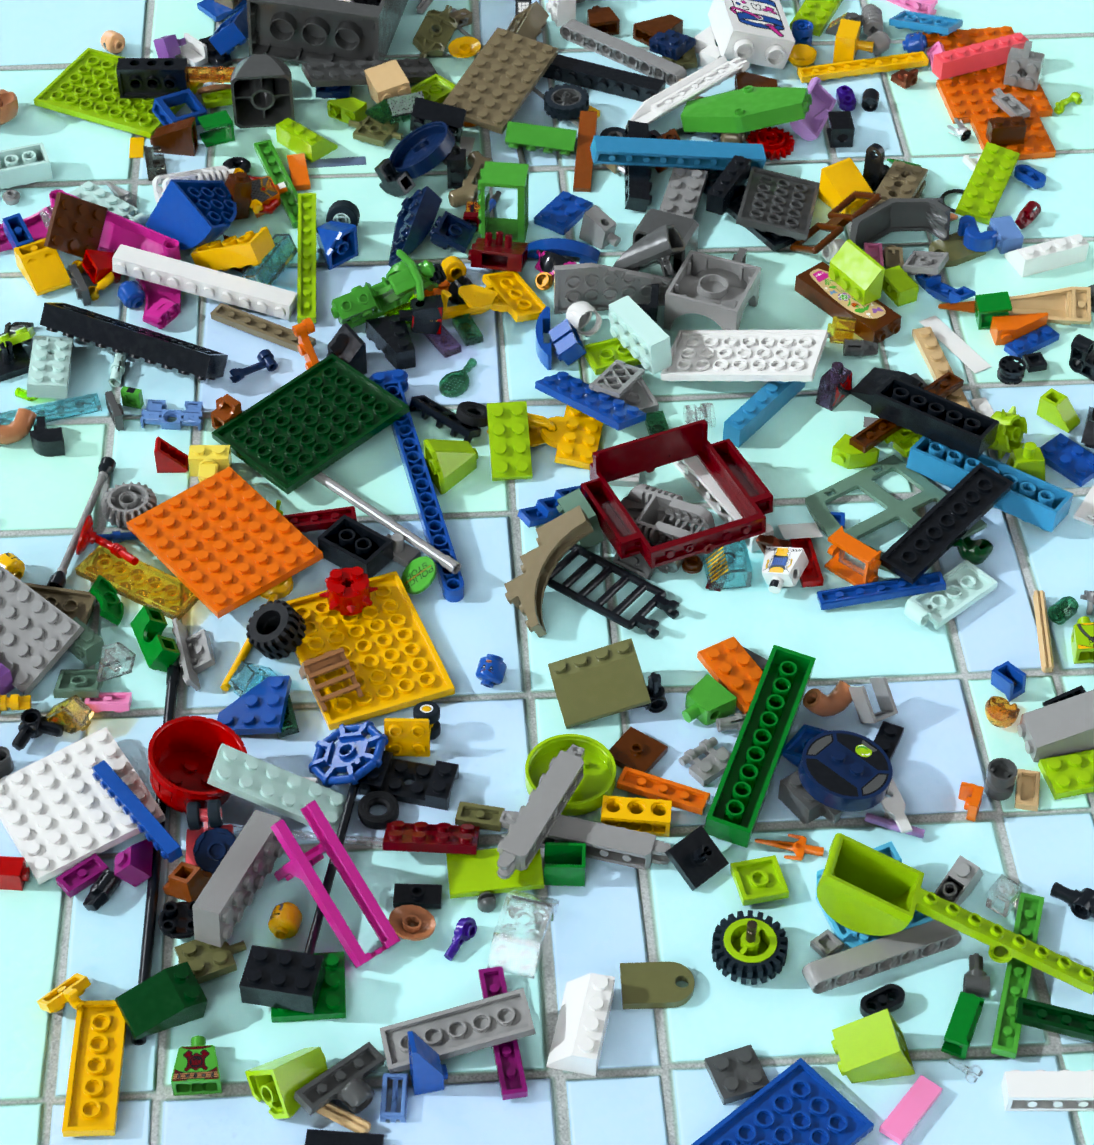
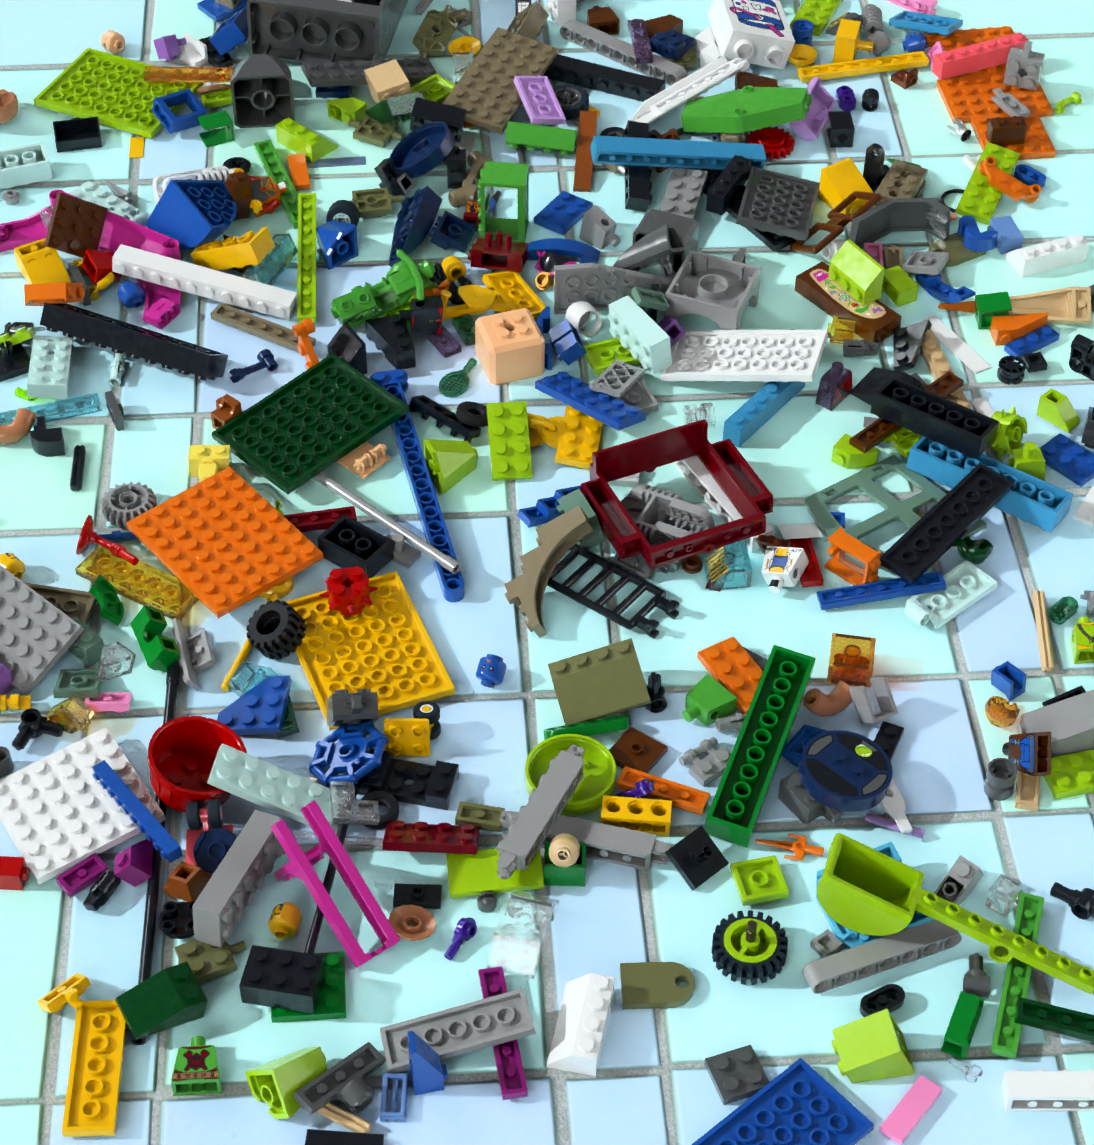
blue brick [2,213,34,250] -> none
light grey hose [47,457,116,588] -> none
black brick [116,58,190,99] -> none
bright green plate [120,386,144,409] -> none
medium blue piece [140,399,204,431] -> none
clear smoke hinge [143,146,167,181] -> none
reddish brown slope [150,117,199,156] -> none
red slope [154,436,189,473] -> none
medium nougat plate [299,647,364,712] -> none
bright green piece [401,556,437,595] -> none
clear green plate [645,411,669,435] -> none
orange bracket [958,782,984,822] -> none
dark red hinge [1015,201,1041,229] -> none
none -> orange window [24,282,85,306]
none -> black container [53,116,102,153]
none -> black axle [70,445,86,491]
none -> dark grey hinge [326,689,378,727]
none -> clear plate [329,781,380,825]
none -> light nougat hinge [336,442,392,479]
none -> olive plate [351,187,403,218]
none -> clear slope [453,52,475,85]
none -> light nougat plate [475,308,545,385]
none -> lavender plate [514,76,566,125]
none -> green beam [543,716,629,739]
none -> tan head [549,833,580,867]
none -> dark purple plate [614,778,655,798]
none -> clear purple plate [627,19,653,64]
none -> sand green tile [630,286,670,313]
none -> medium lavender brick [657,316,686,346]
none -> clear orange brick [827,633,876,688]
none -> black wing [893,320,932,371]
none -> orange plate [978,156,1041,203]
none -> torso [1002,731,1051,776]

